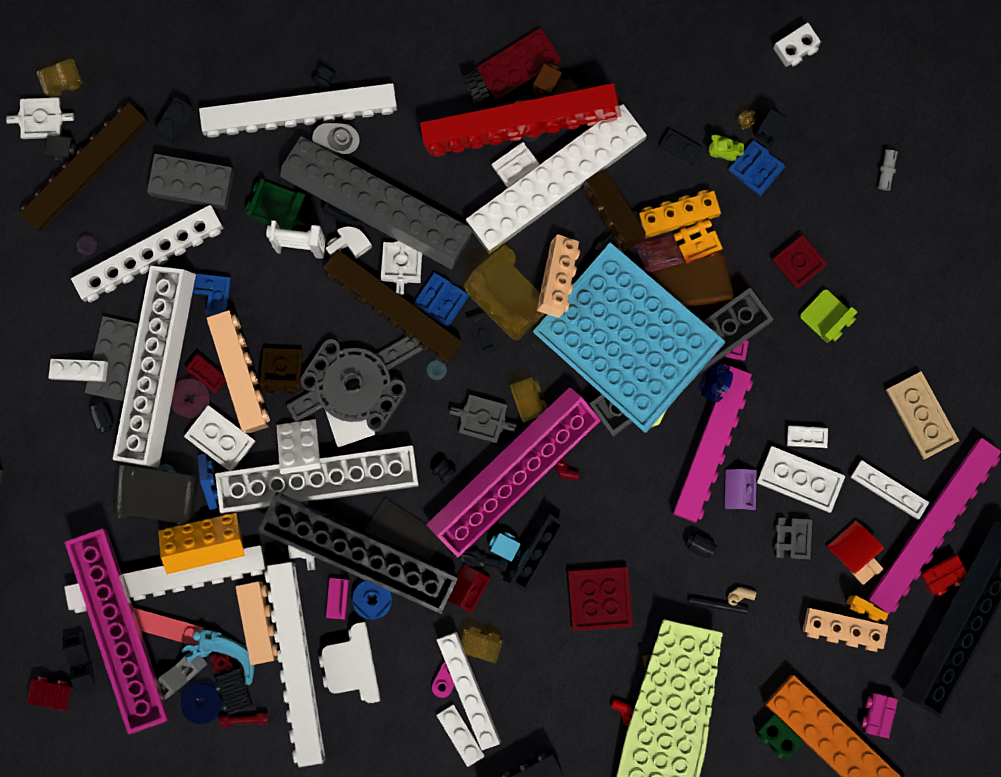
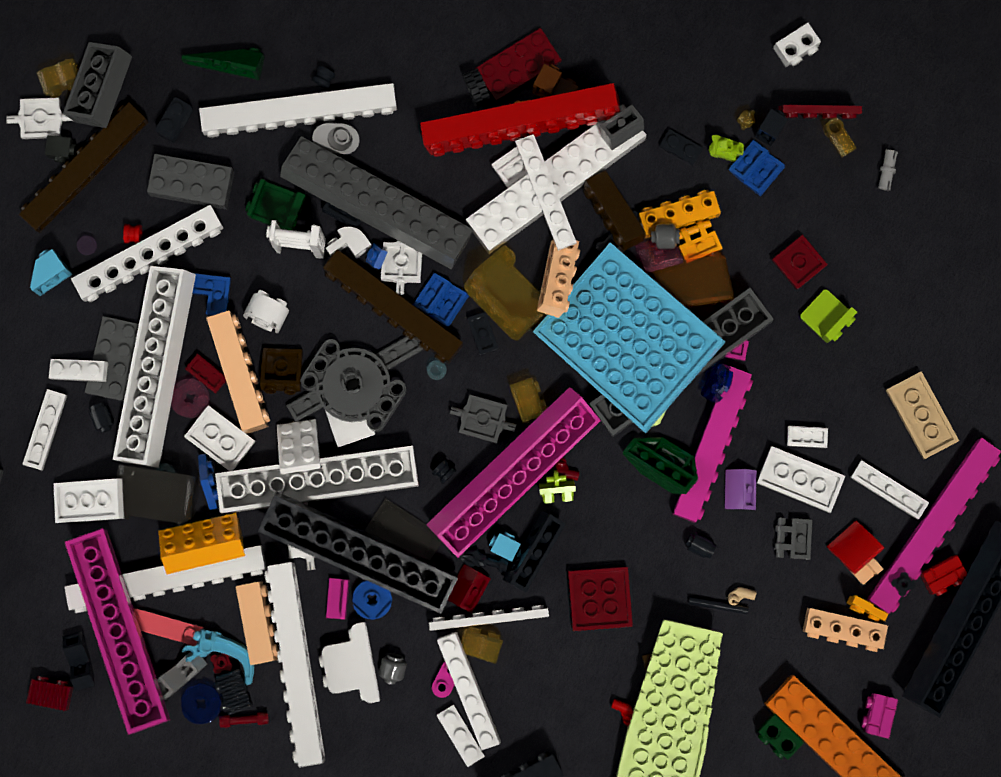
none -> white plate [23,389,67,471]
none -> medium azure slope [30,249,72,296]
none -> white plate [54,479,124,523]
none -> dark grey brick [63,42,132,128]
none -> red wheel [123,224,142,244]
none -> dark green wedge [181,48,265,80]
none -> white brick [243,290,289,333]
none -> blue plate [366,243,388,269]
none -> dark grey head [379,653,407,684]
none -> white plate [429,605,549,631]
none -> white plate [515,134,577,251]
none -> lime hips [539,470,576,504]
none -> dark grey brick [599,105,644,150]
none -> dark green wedge [622,437,698,494]
none -> dark grey head [651,223,680,249]
none -> dark red plate [778,105,862,119]
none -> clear yellow piece [823,118,857,158]
none -> black plate [891,572,916,596]

